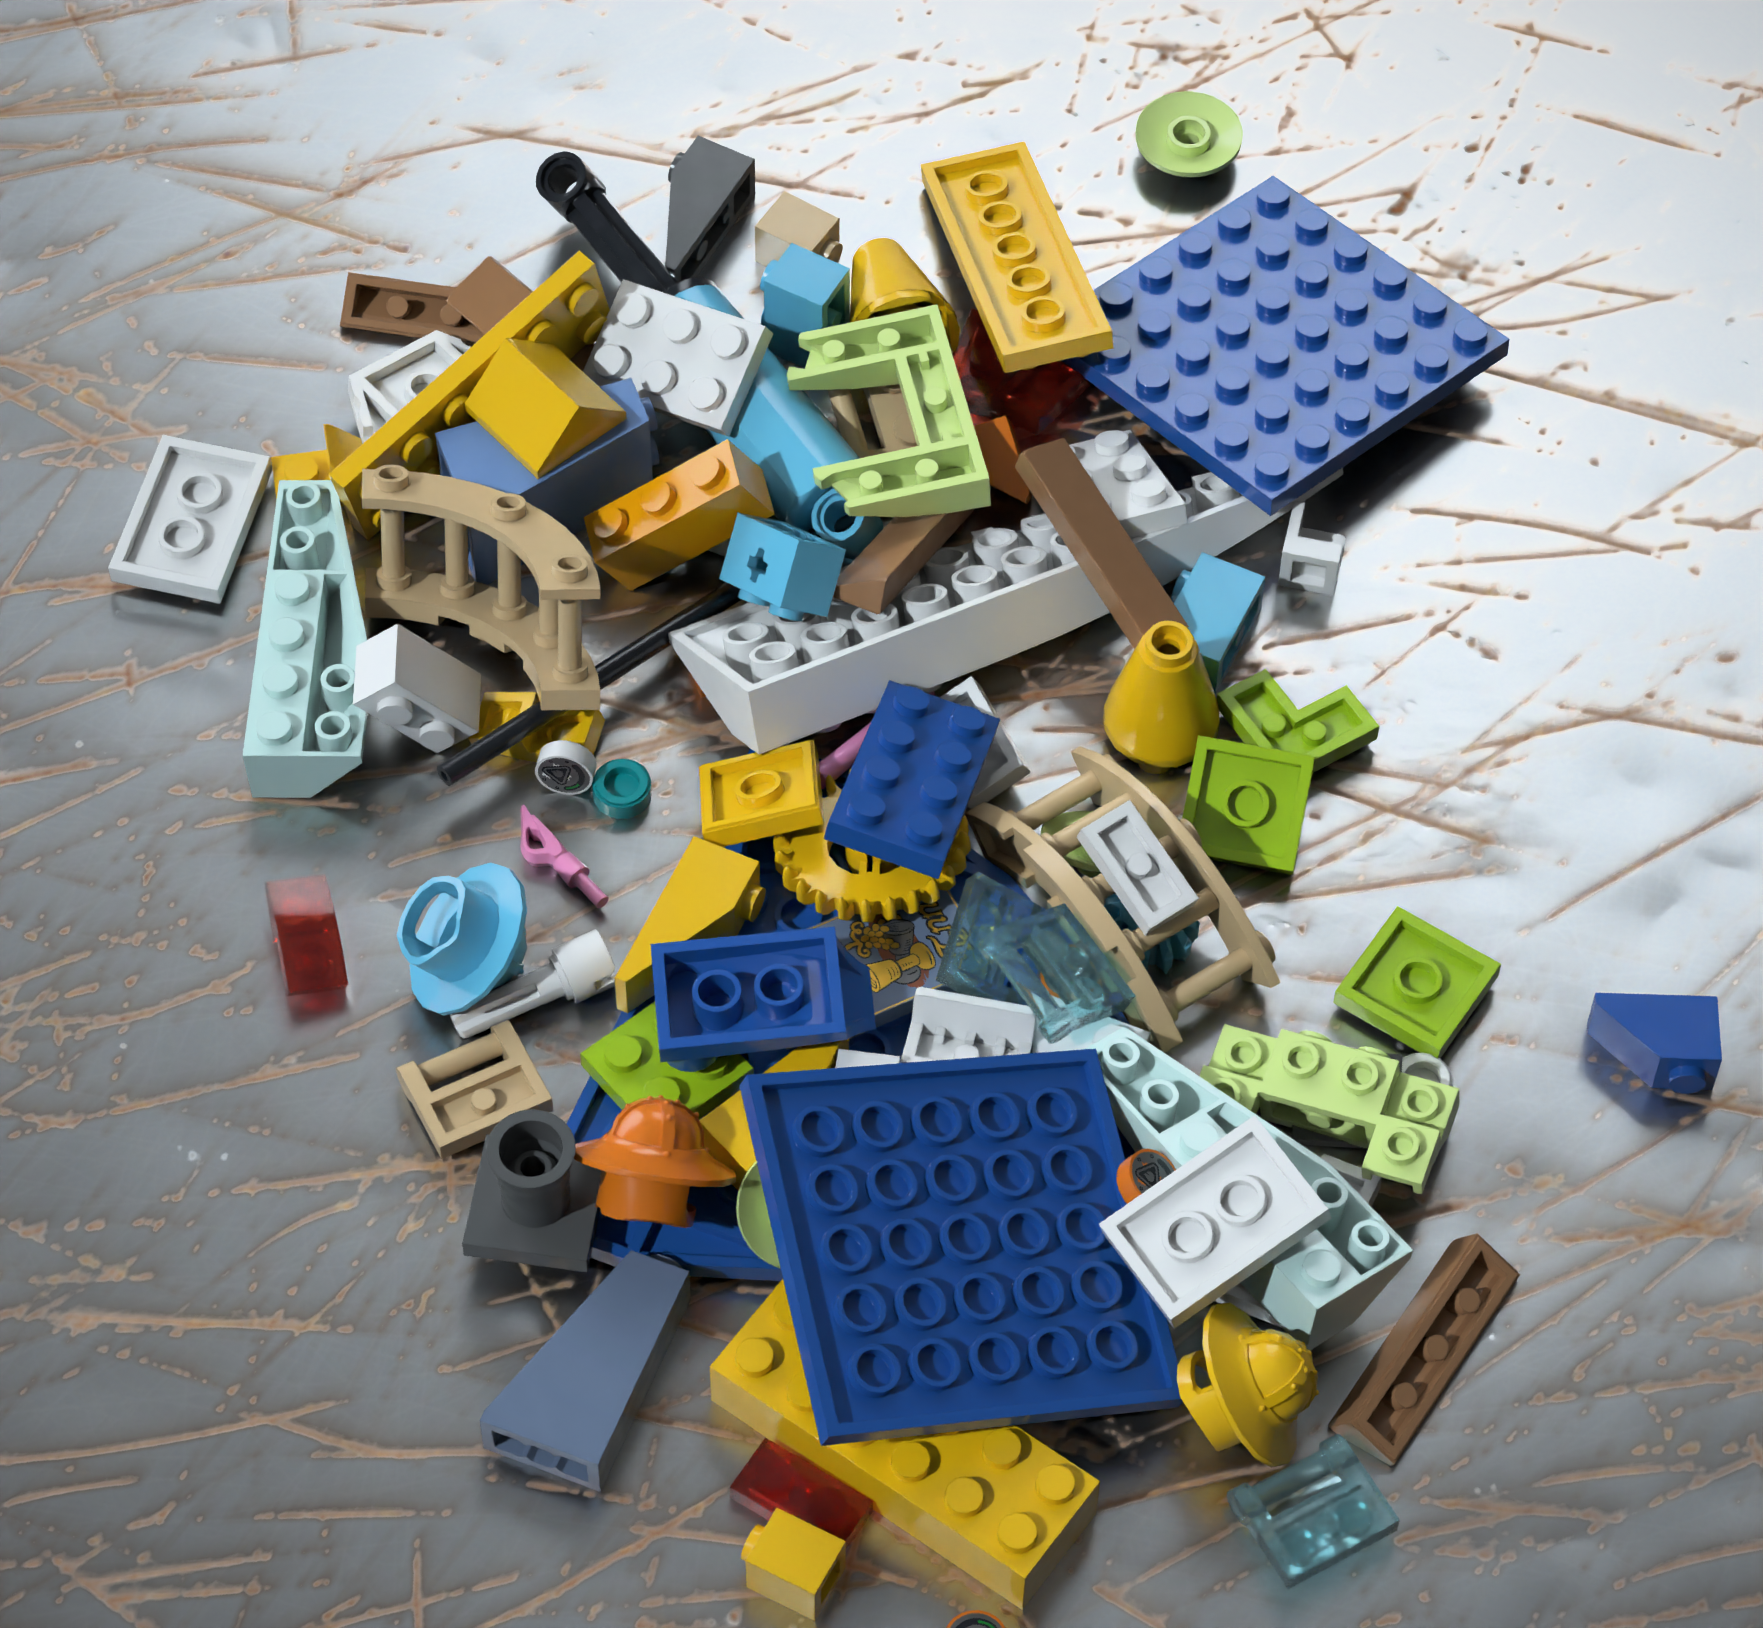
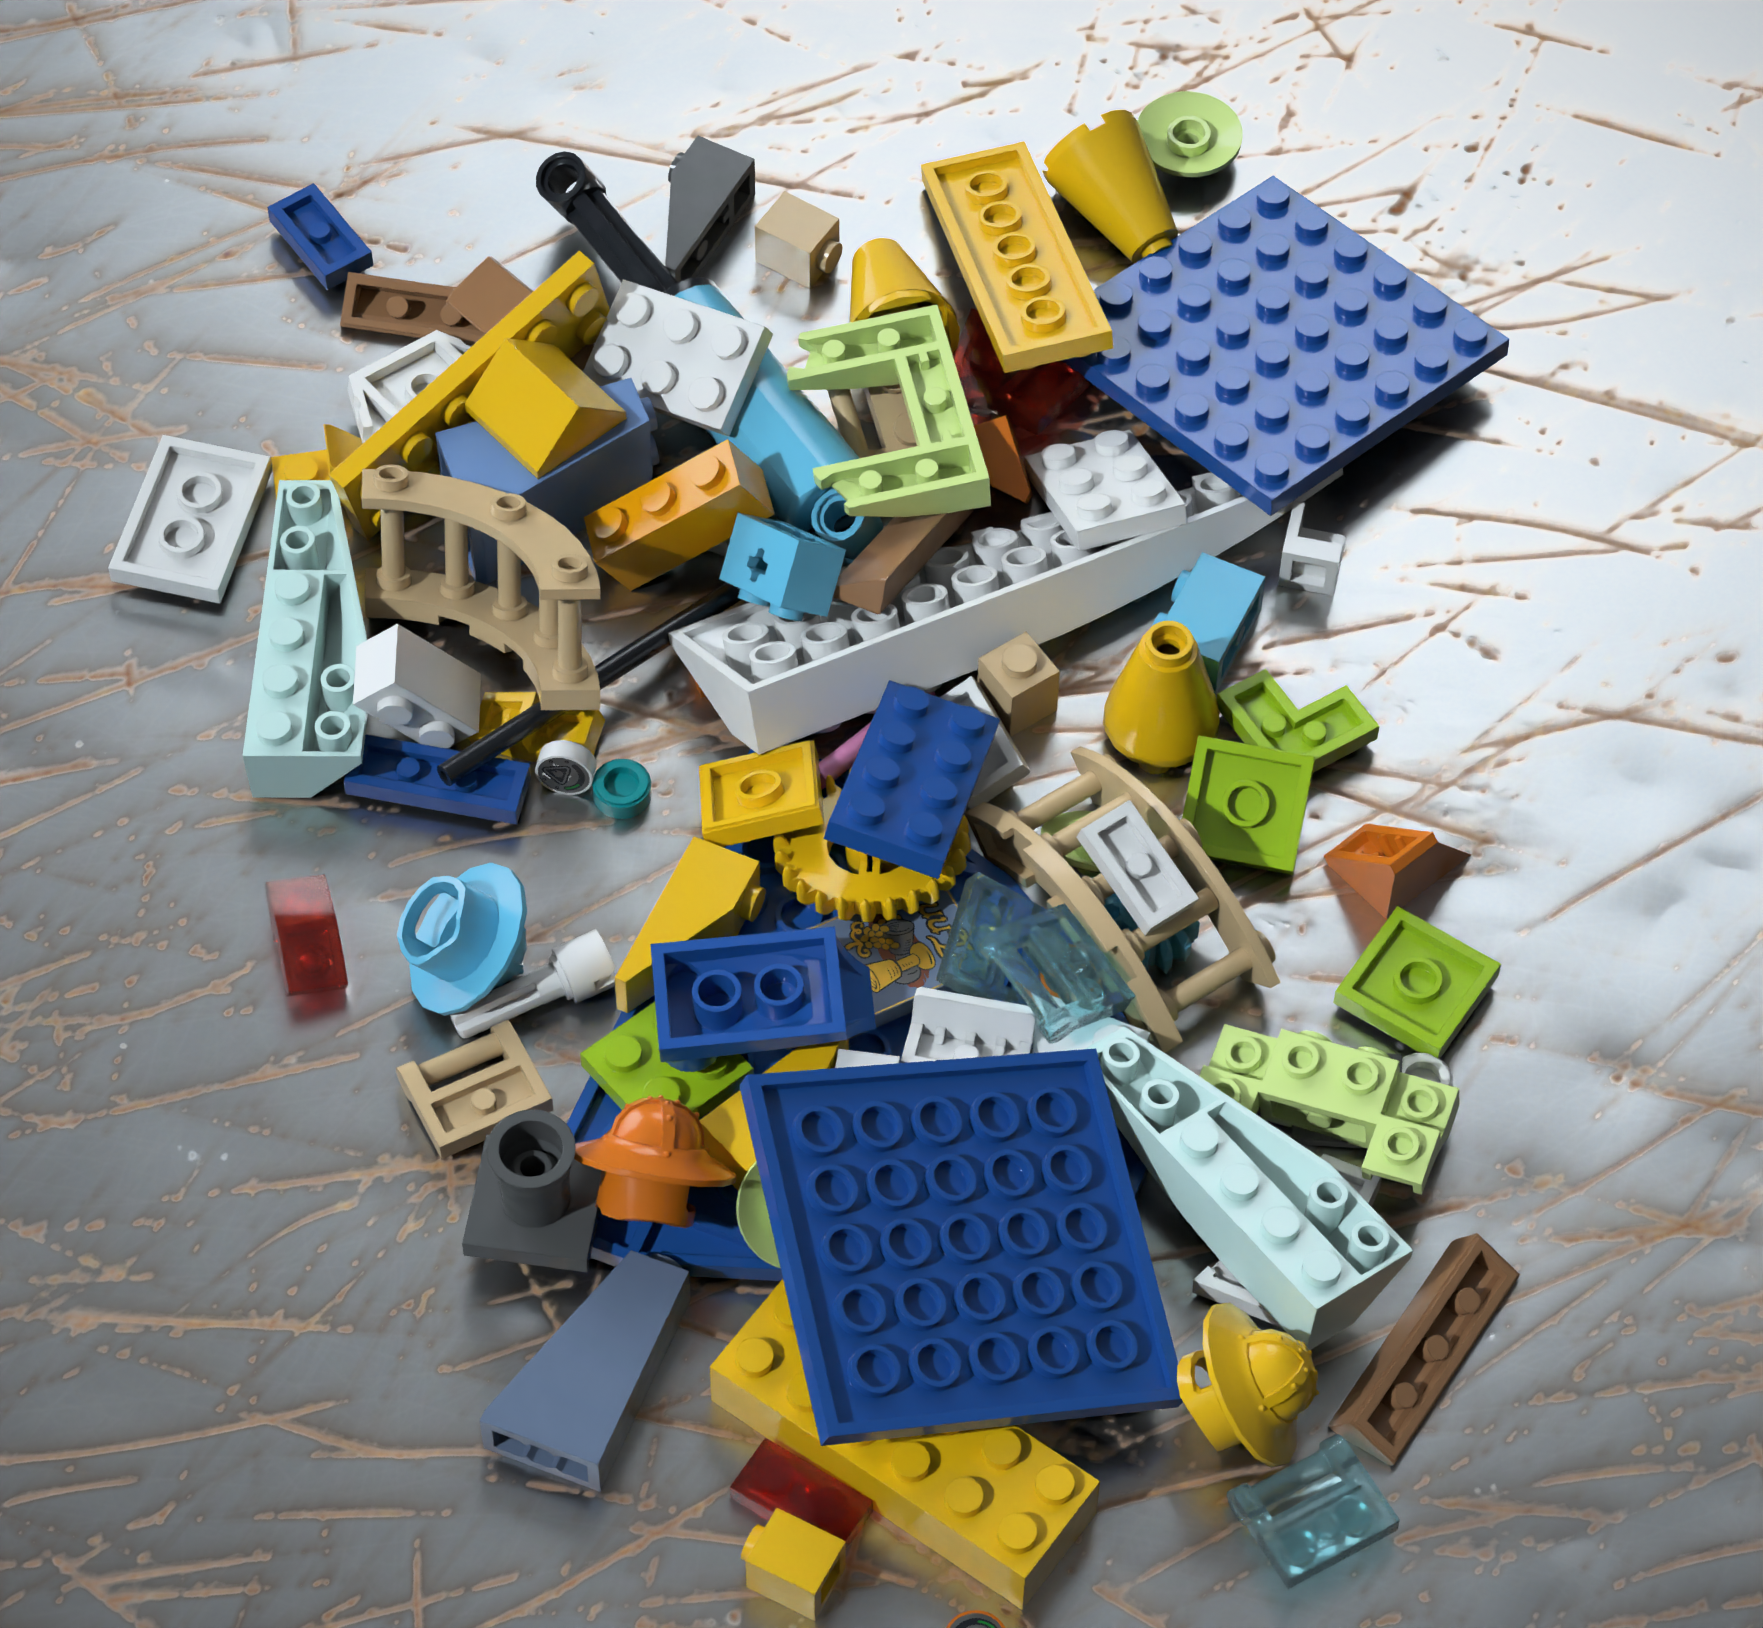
bright pink hand [520,805,609,908] -> none
medium azure brick [760,243,850,368] -> none
medium nougat slope [1015,438,1189,649] -> none
white plate [1099,1115,1332,1329] -> none
tile [1116,1149,1176,1204] -> none
blue slope [1587,993,1722,1094] -> none
none -> blue plate [268,183,373,290]
none -> blue plate [344,734,531,825]
none -> tan brick [977,631,1060,737]
none -> yellow cone [1042,109,1178,263]
none -> orange slope [1324,824,1471,920]

